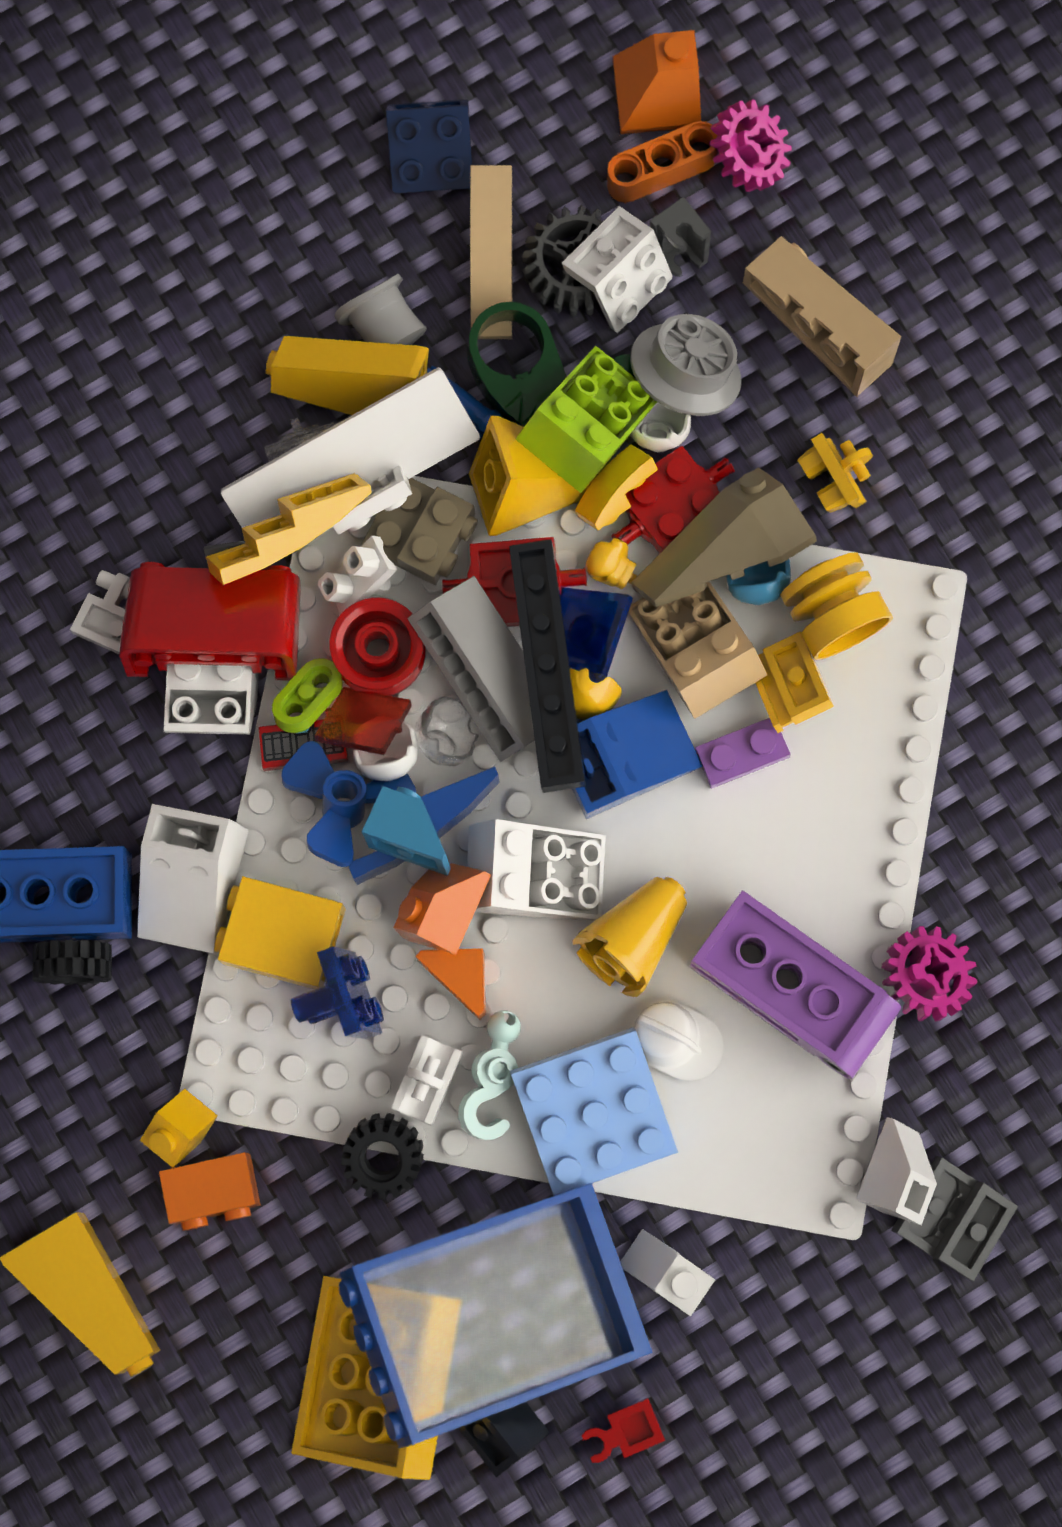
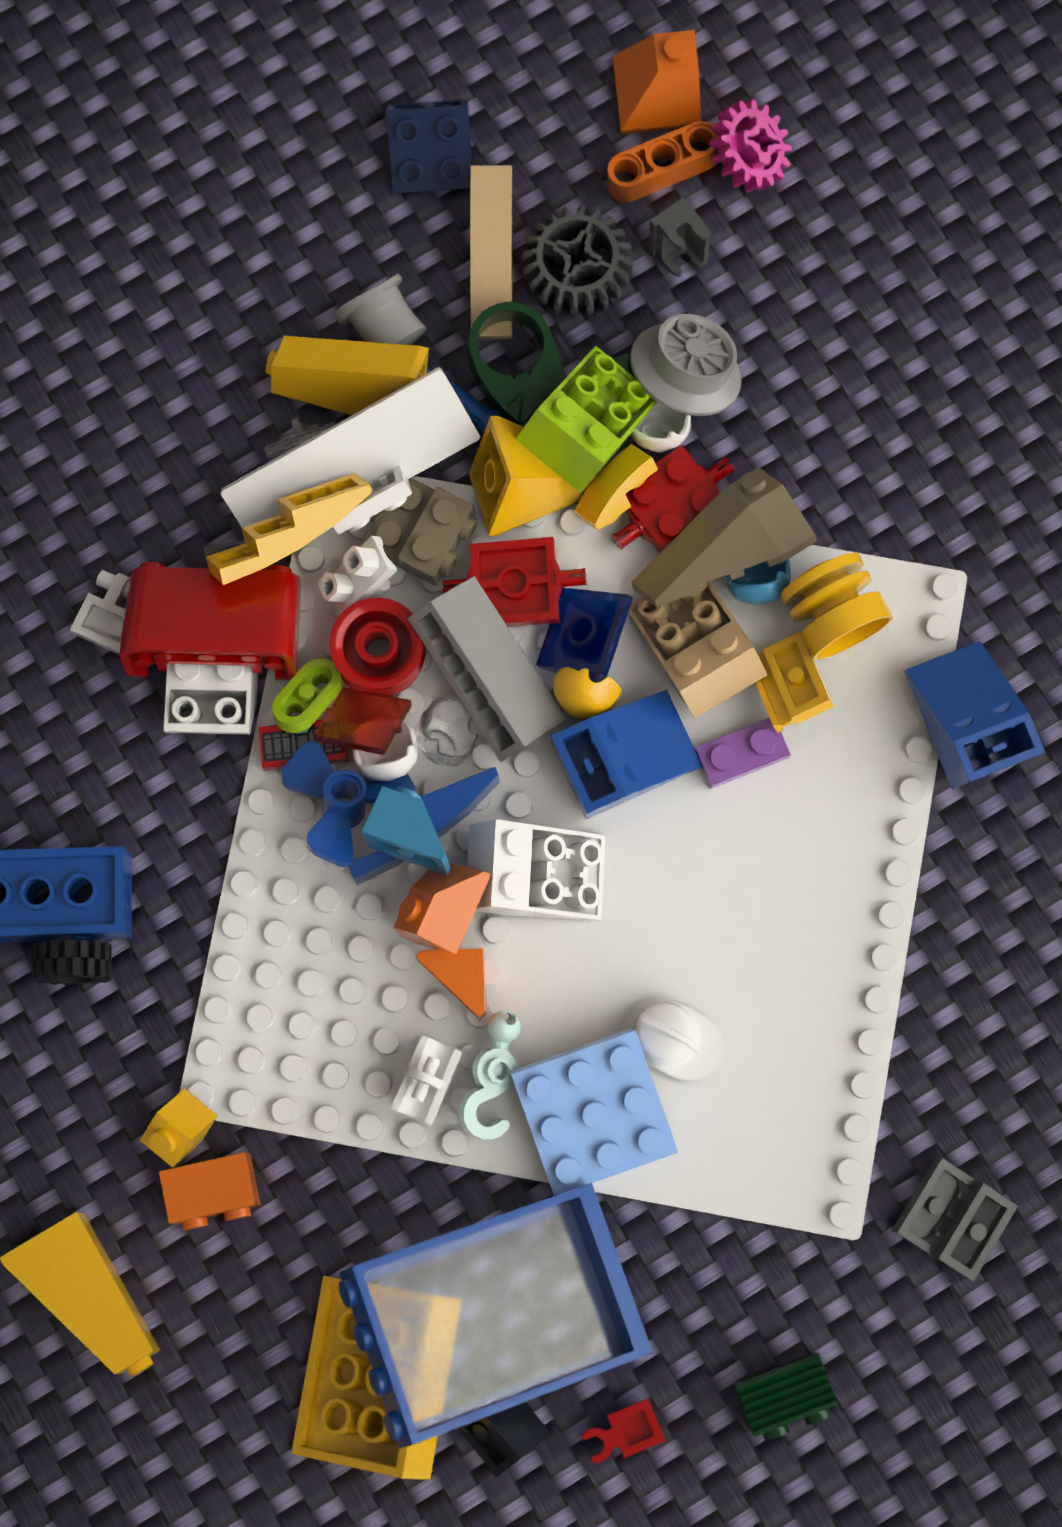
white slope [137,804,249,954] -> none
yellow brick [214,876,346,991] -> none
clear blue plate [290,946,384,1039] -> none
black tyre [341,1113,424,1200] -> none
black plate [509,539,586,793] -> none
white bracket [562,206,673,332] -> none
yellow cone [572,877,687,997] -> none
yellow piece [585,538,637,589] -> none
white slope [620,1229,715,1316] -> none
medium lavender hinge [689,890,902,1080] -> none
tan wedge [743,236,902,397] -> none
yellow hips [797,433,873,513] -> none
white slope [856,1117,937,1225] -> none
dark pink gear [881,926,977,1022] -> none
none -> dark green brick [733,1352,838,1441]
none -> blue slope [904,641,1045,789]

